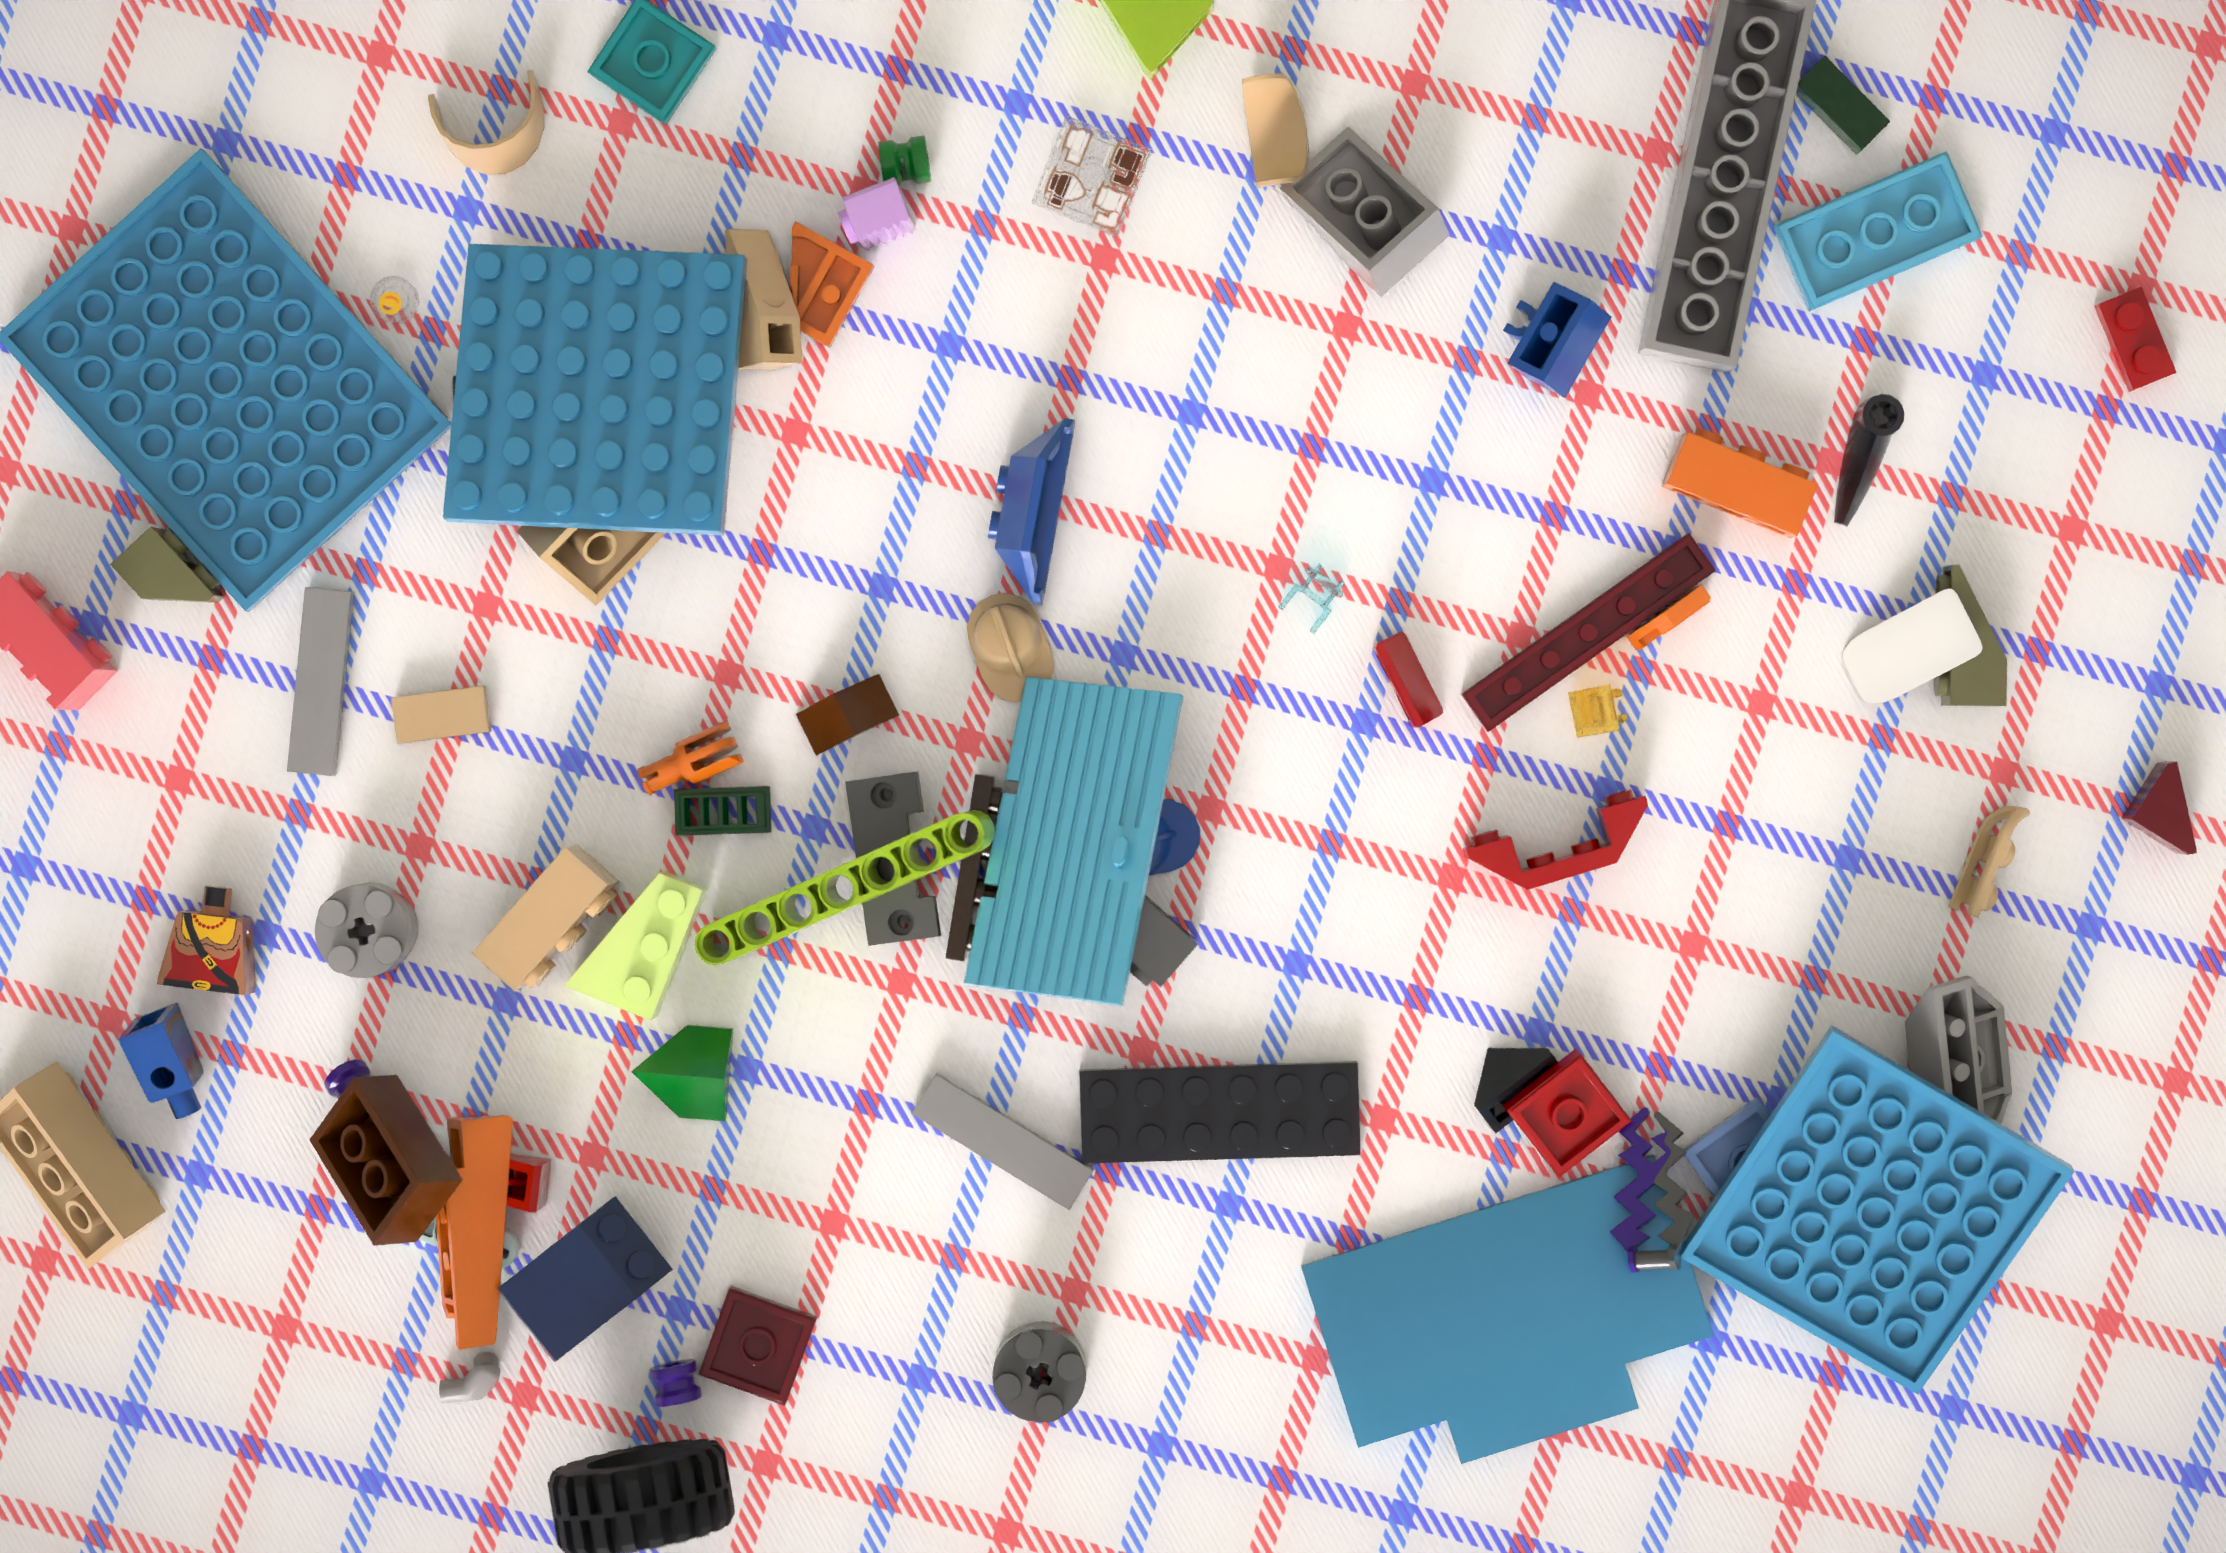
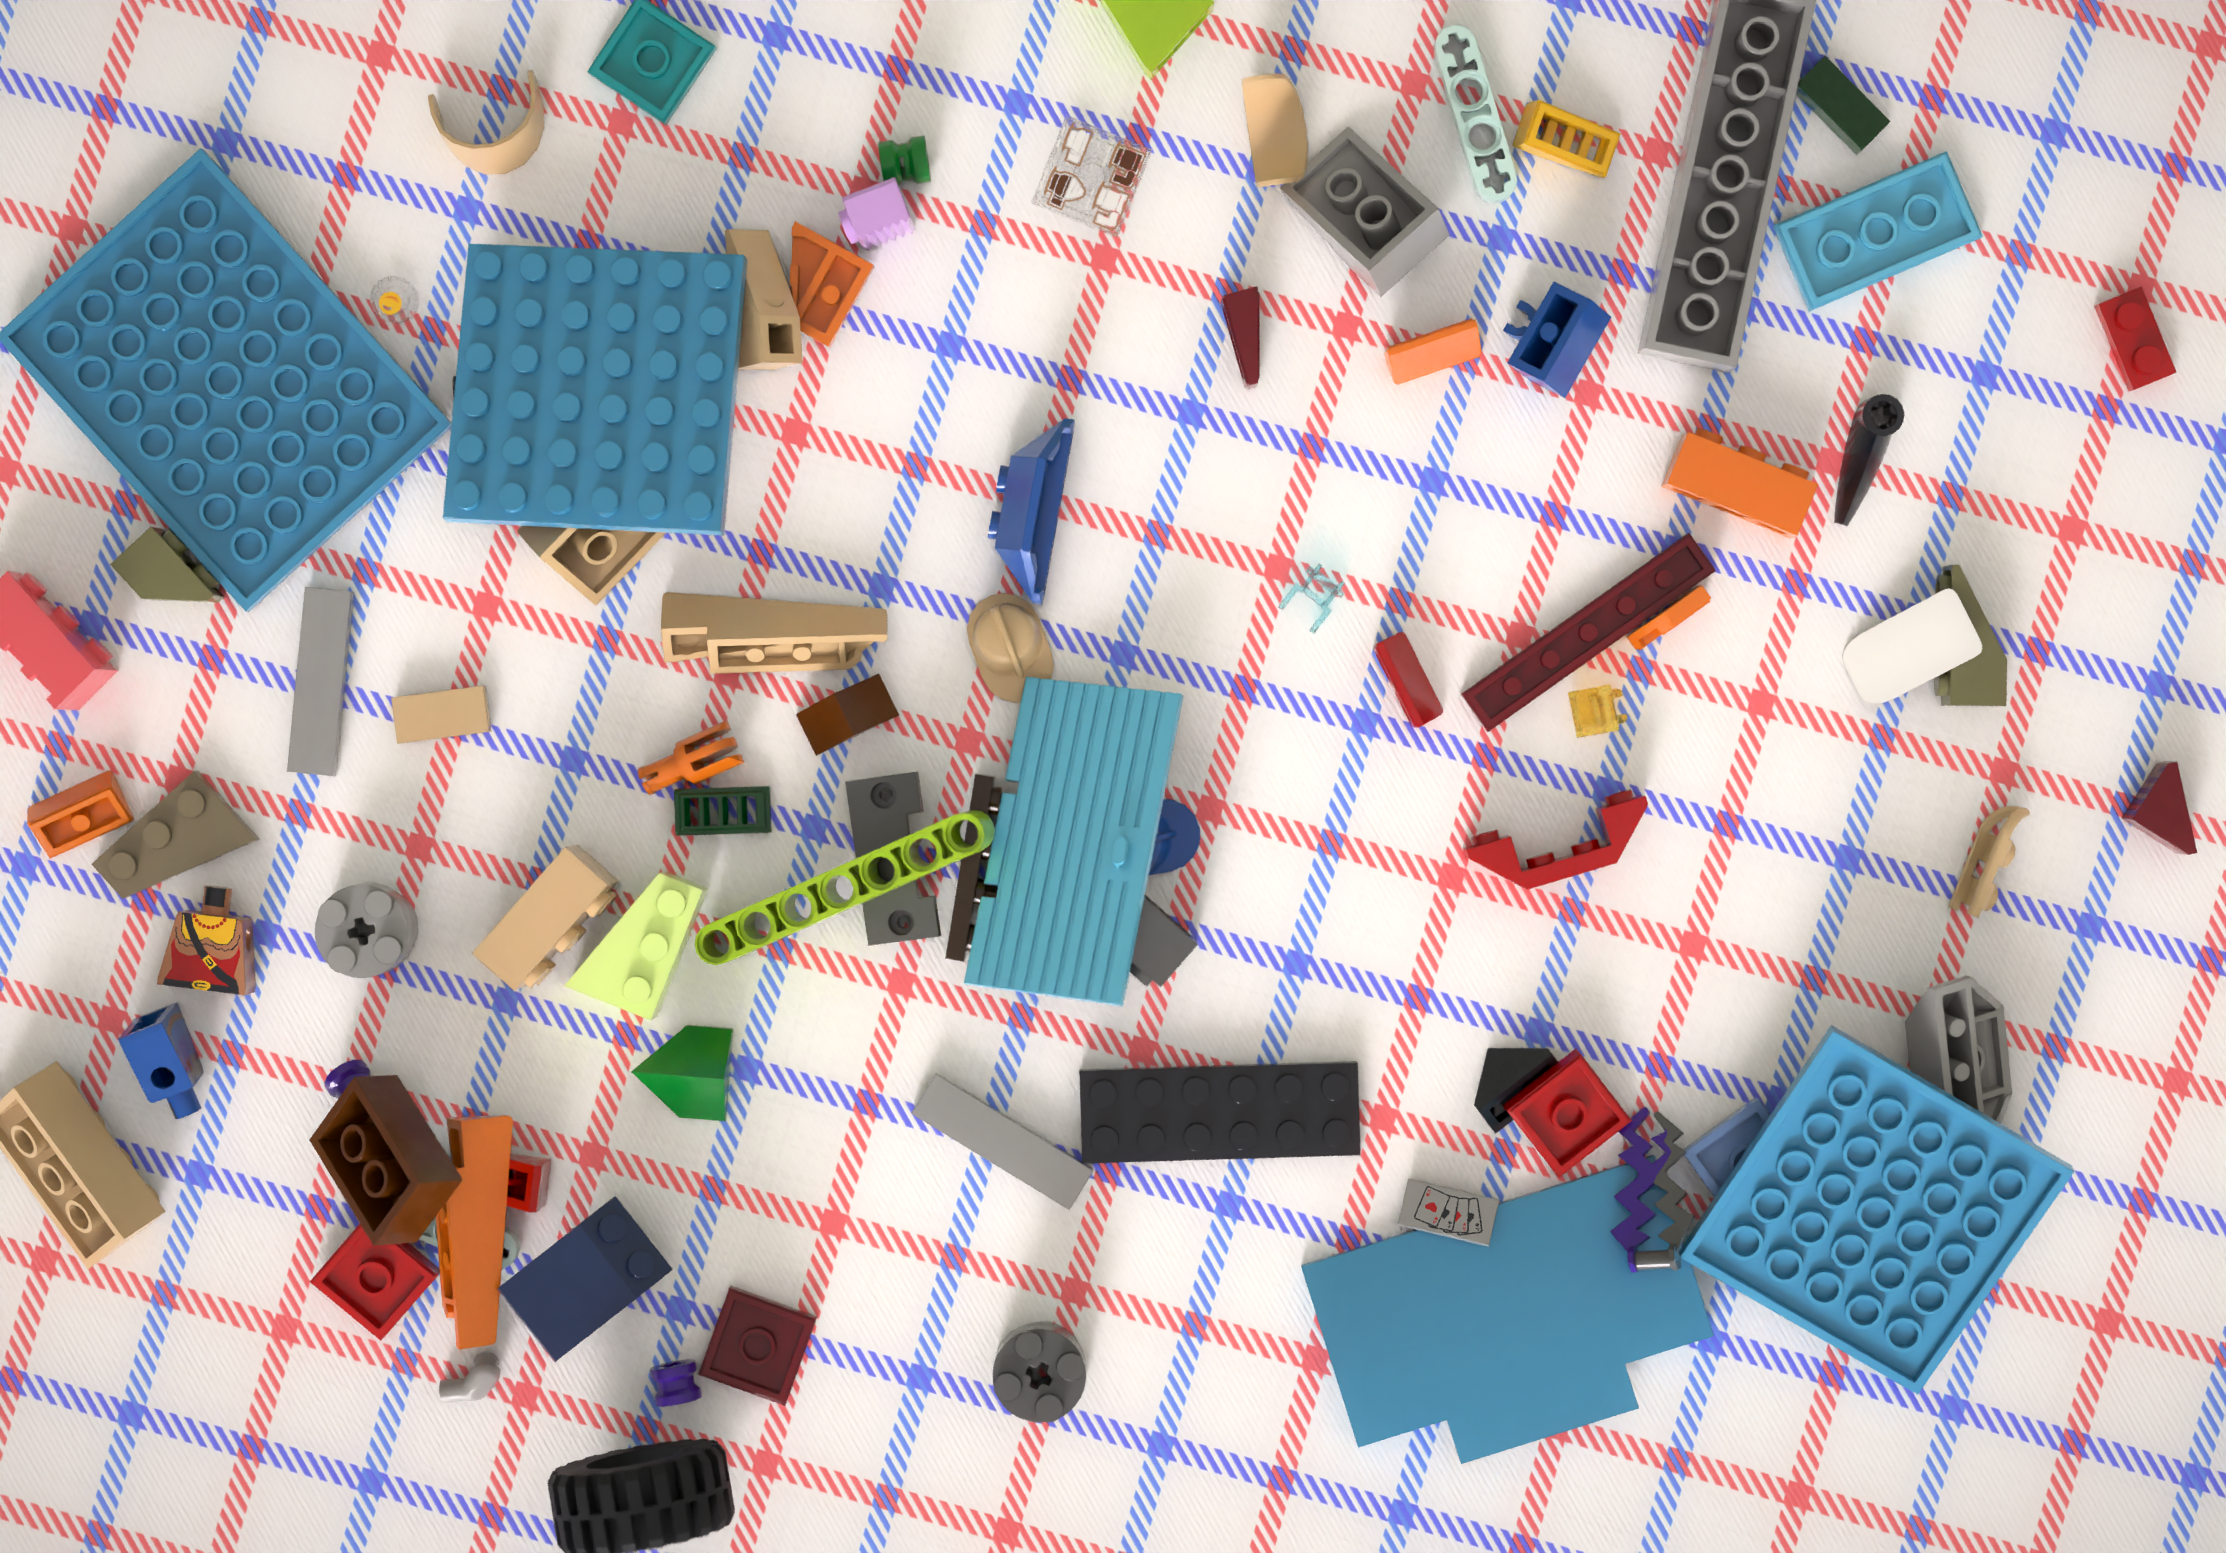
none -> orange slope [27,770,134,859]
none -> dark tan wing [91,771,260,899]
none -> red tile [310,1224,440,1341]
none -> tan wedge [661,592,887,674]
none -> dark red slope [1221,286,1260,390]
none -> slope [1384,318,1482,384]
none -> light grey tile [1398,1179,1499,1247]
none -> light aqua beam [1433,25,1517,204]
none -> yellow slope [1512,100,1621,178]

